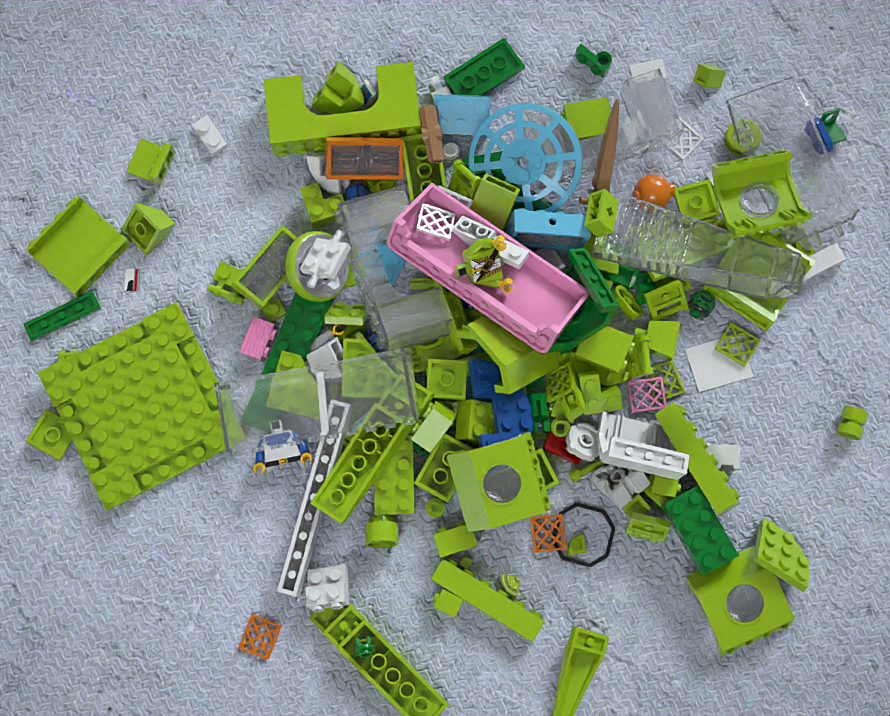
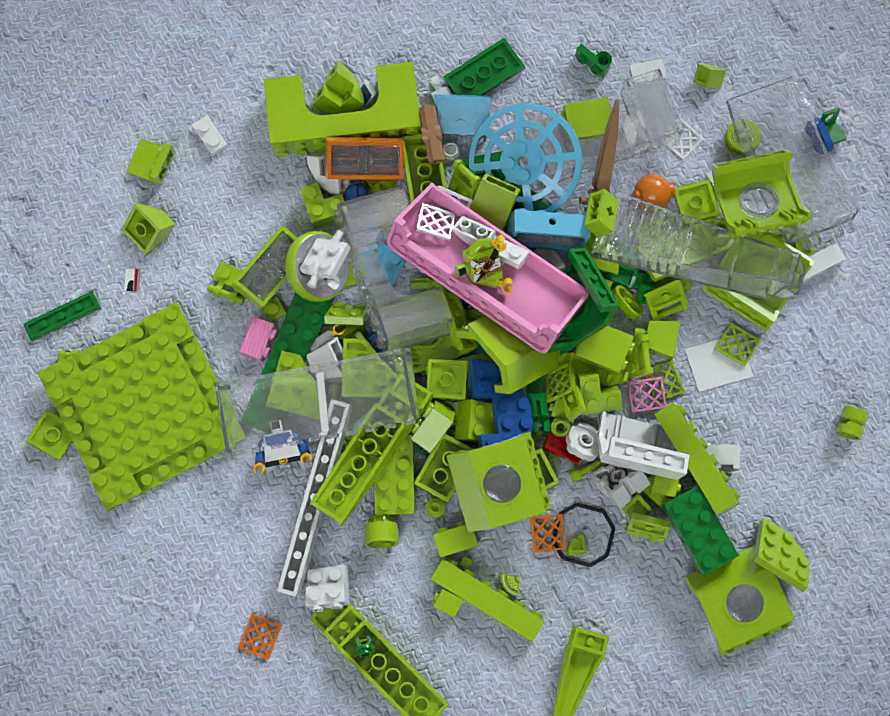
lime panel [26,195,131,297] -> none
head [687,290,716,319] -> none

